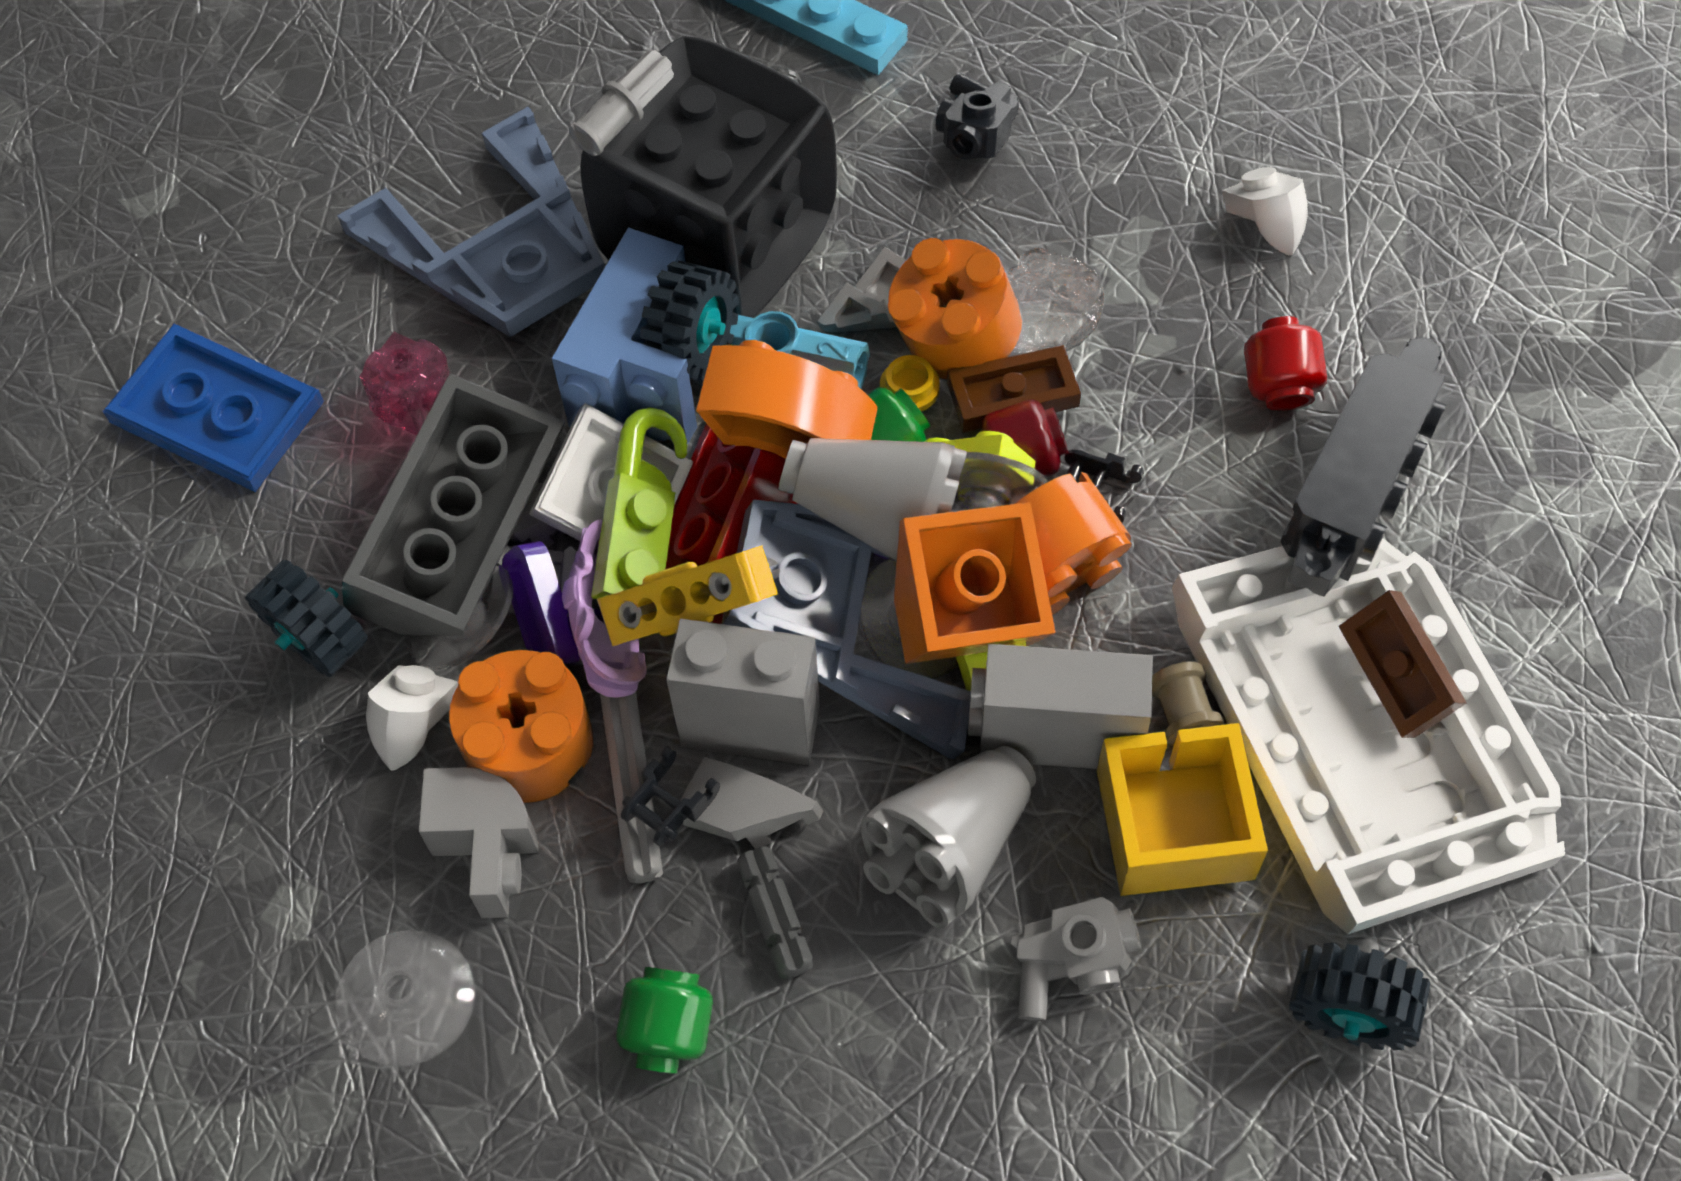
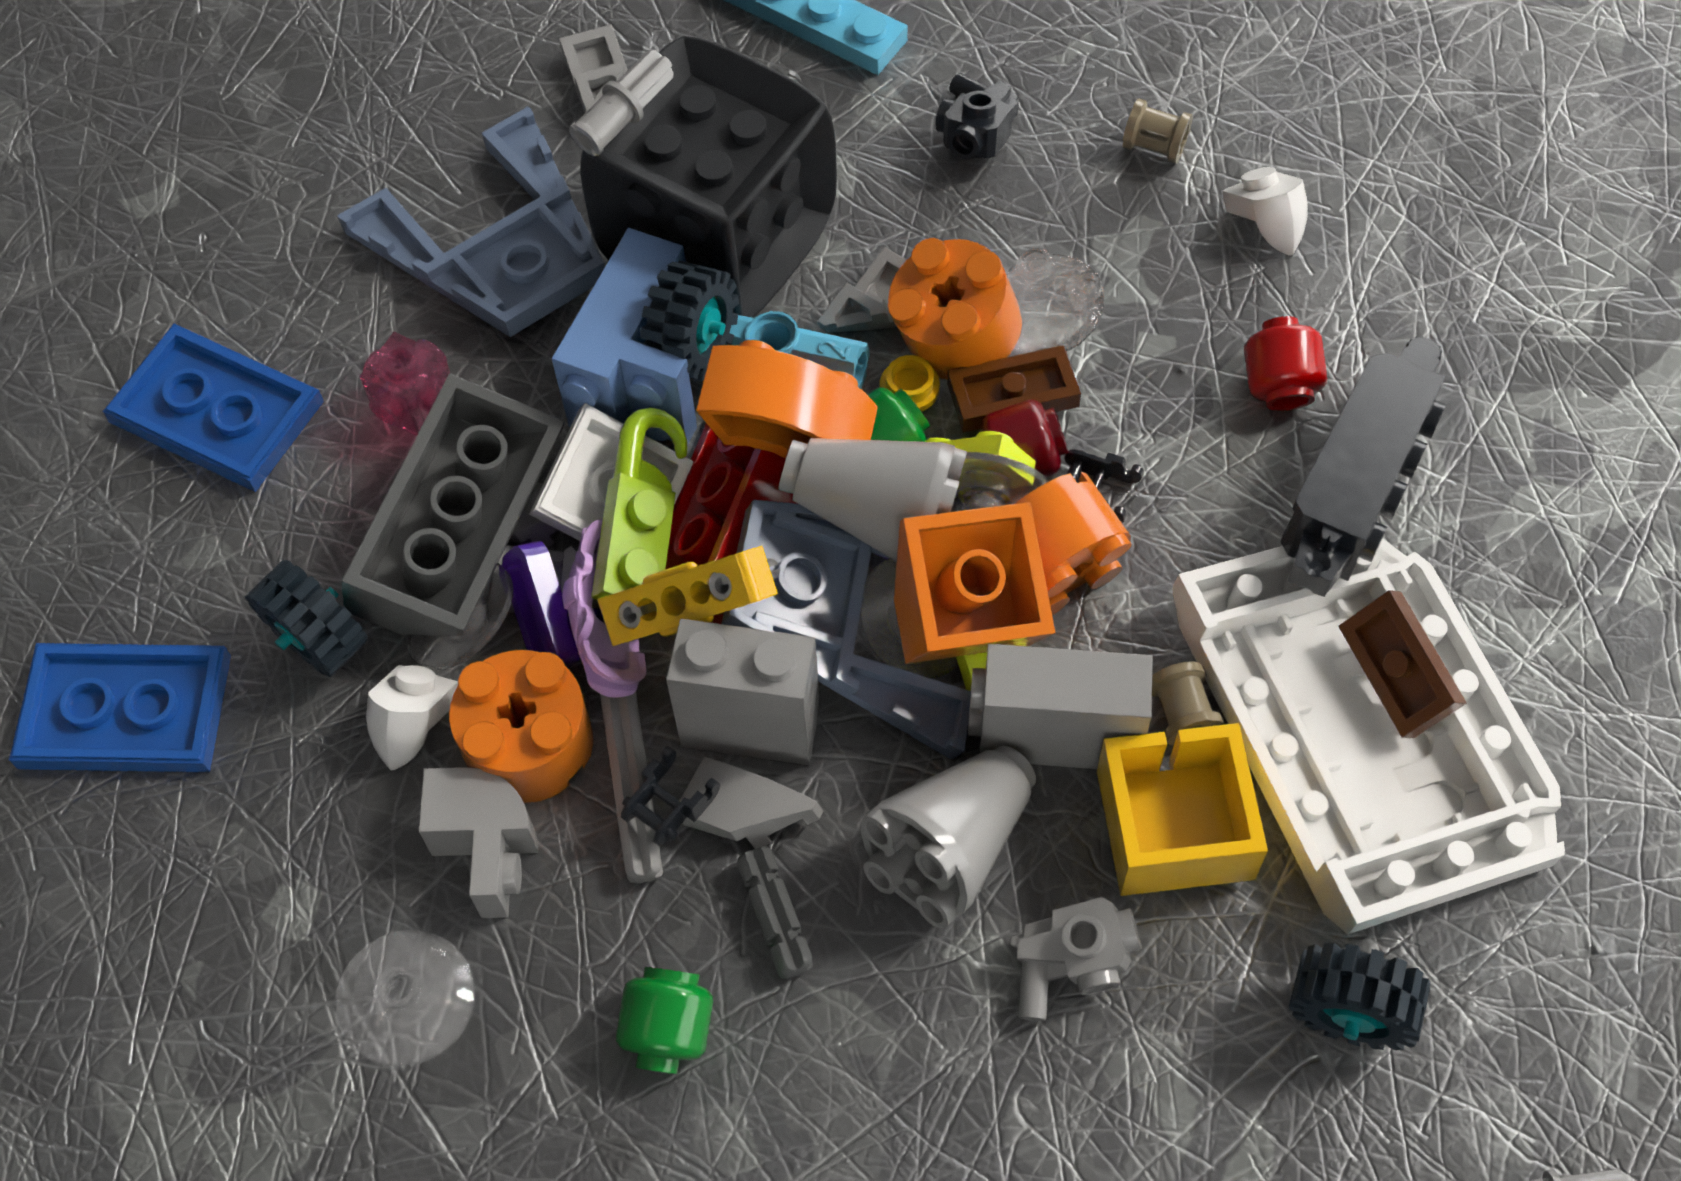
none -> blue tile [9,643,231,772]
none -> light grey slope [559,24,628,113]
none -> dark tan bush [1122,98,1193,164]

